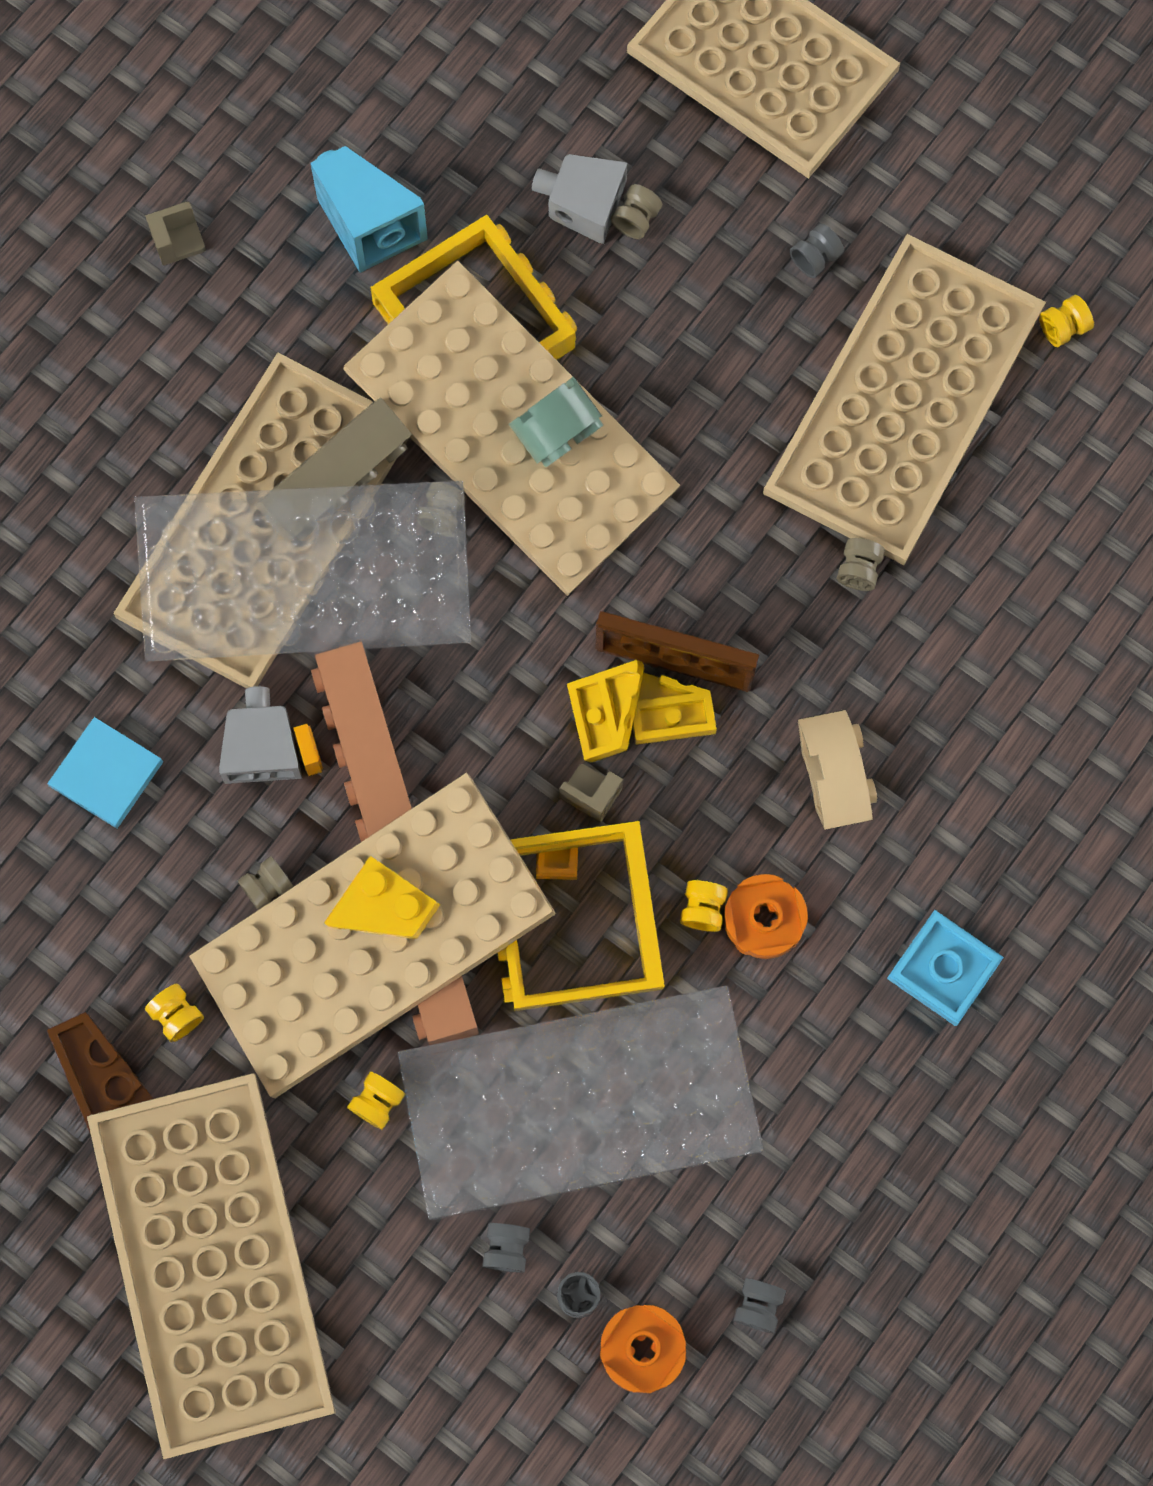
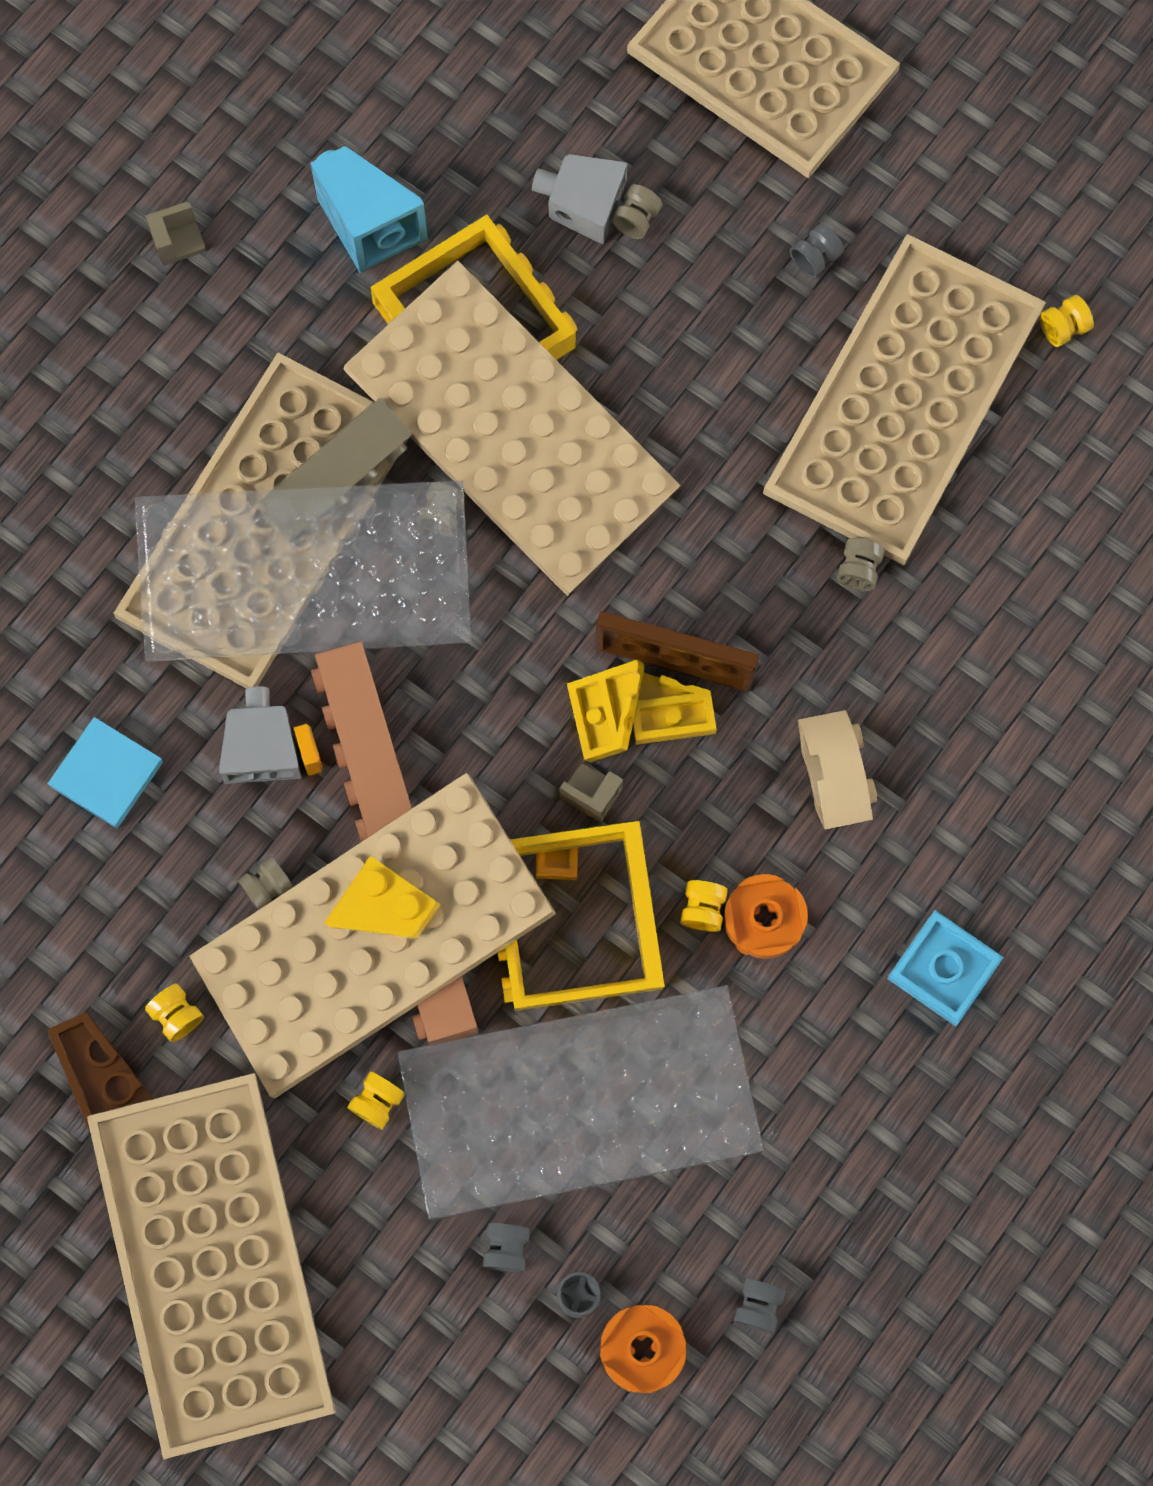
sand green brick [508,376,603,467] -> none

